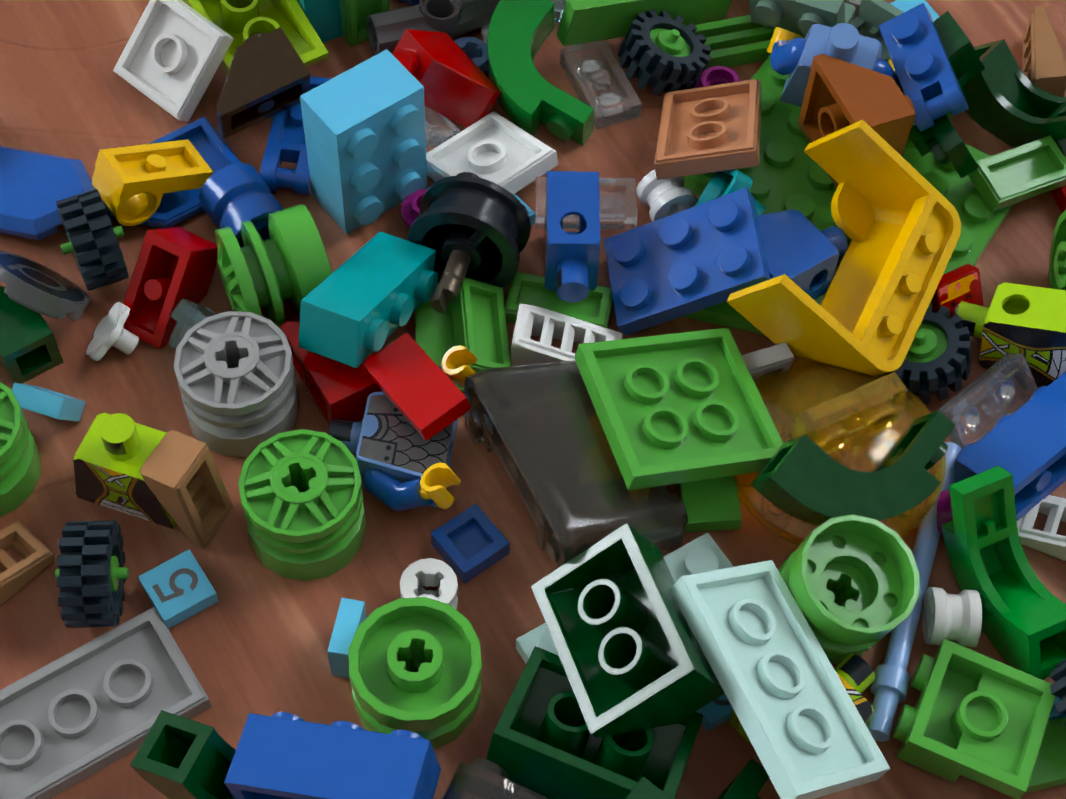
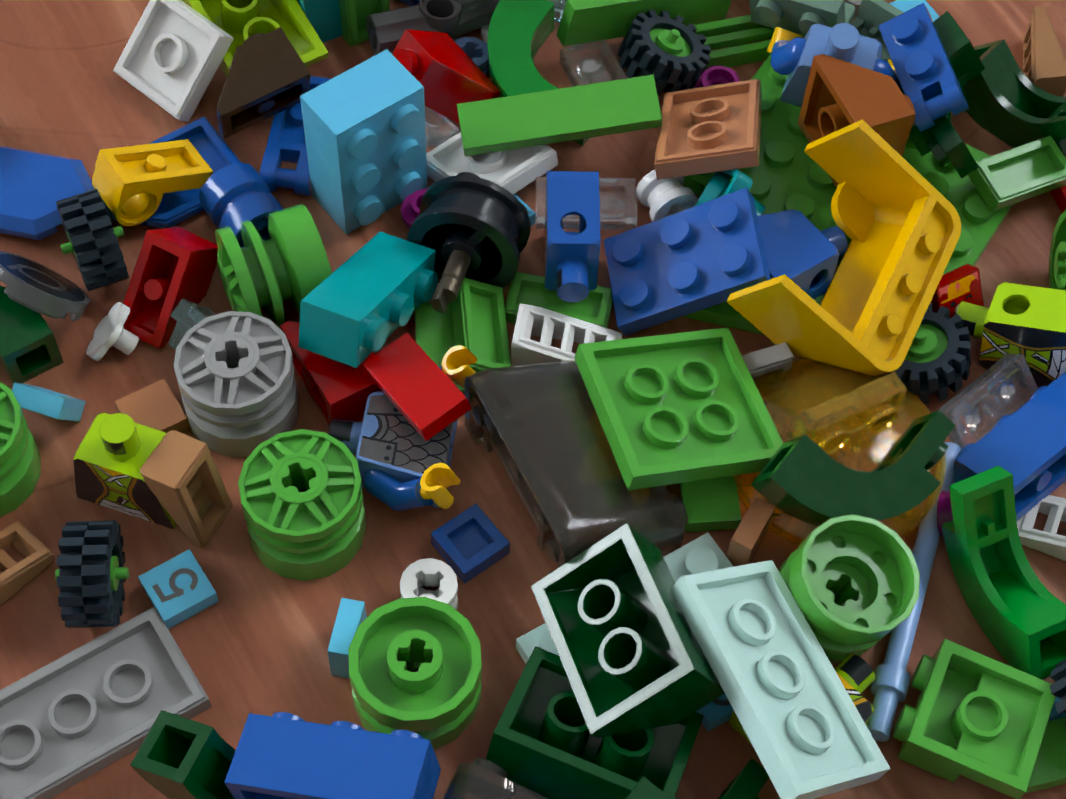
white wheel [922,587,982,648] -> none
none -> nougat tile [114,379,190,433]
none -> bright green tile [457,74,662,156]
none -> nougat tile [726,496,776,567]

